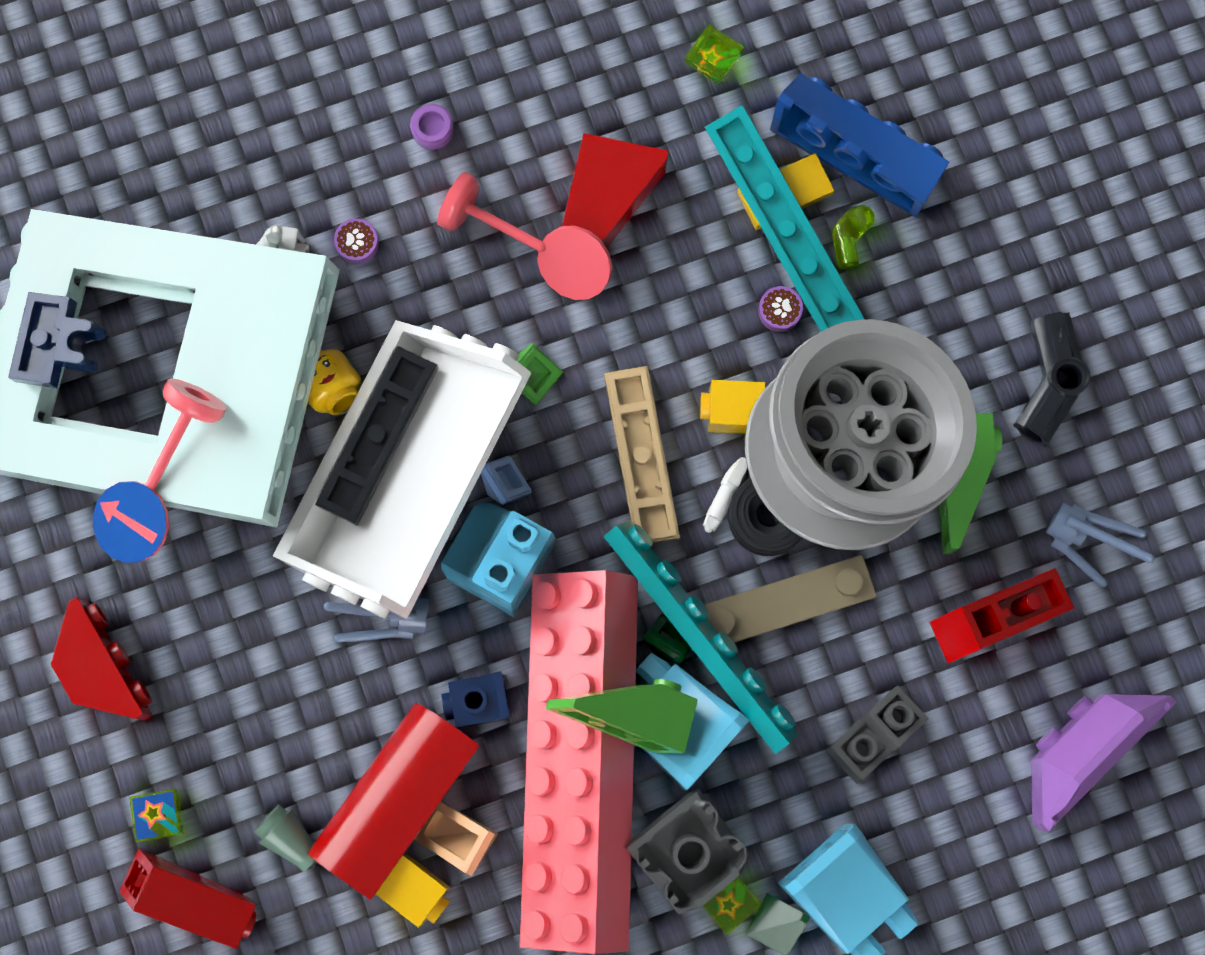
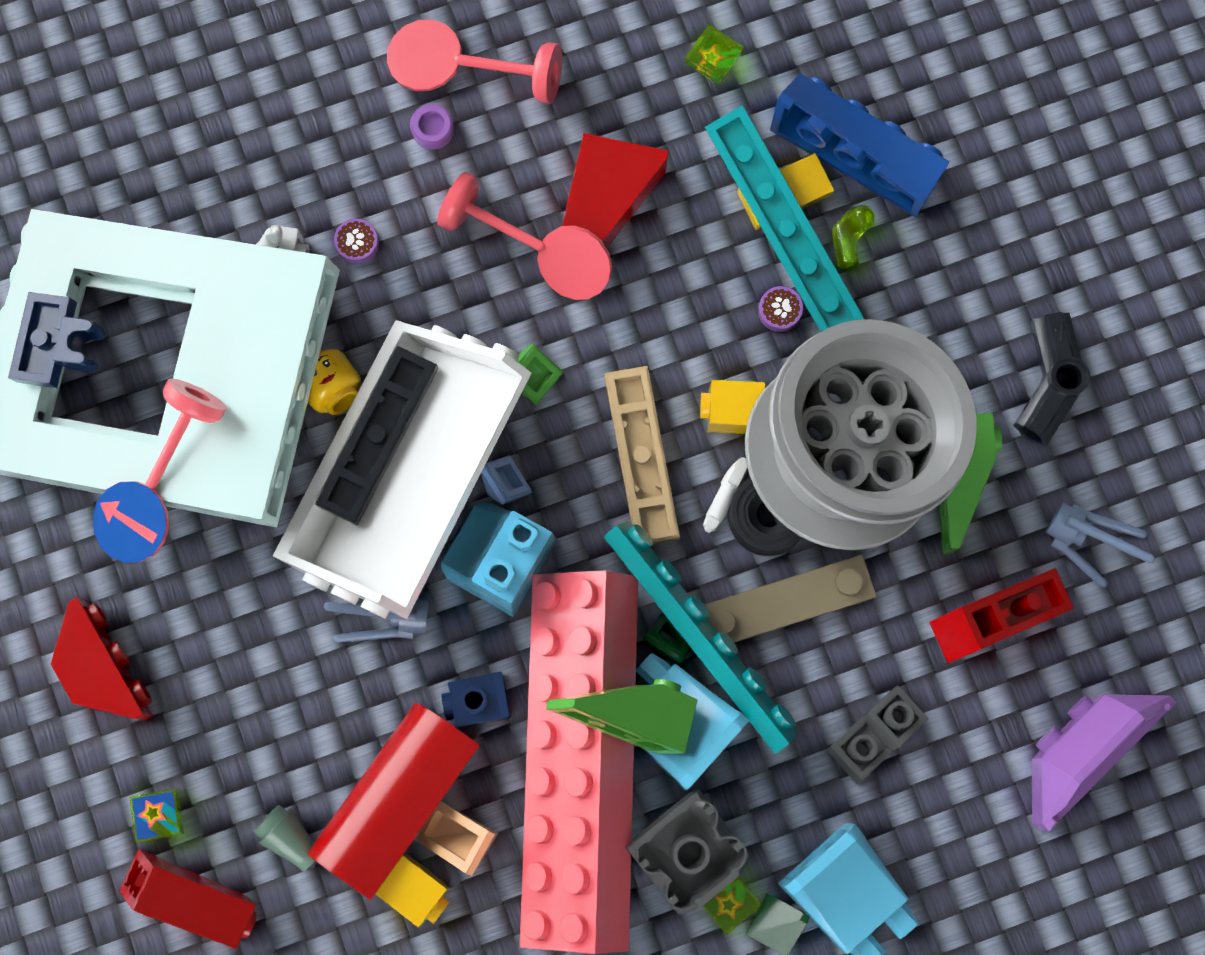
none -> coral piece [387,19,562,104]

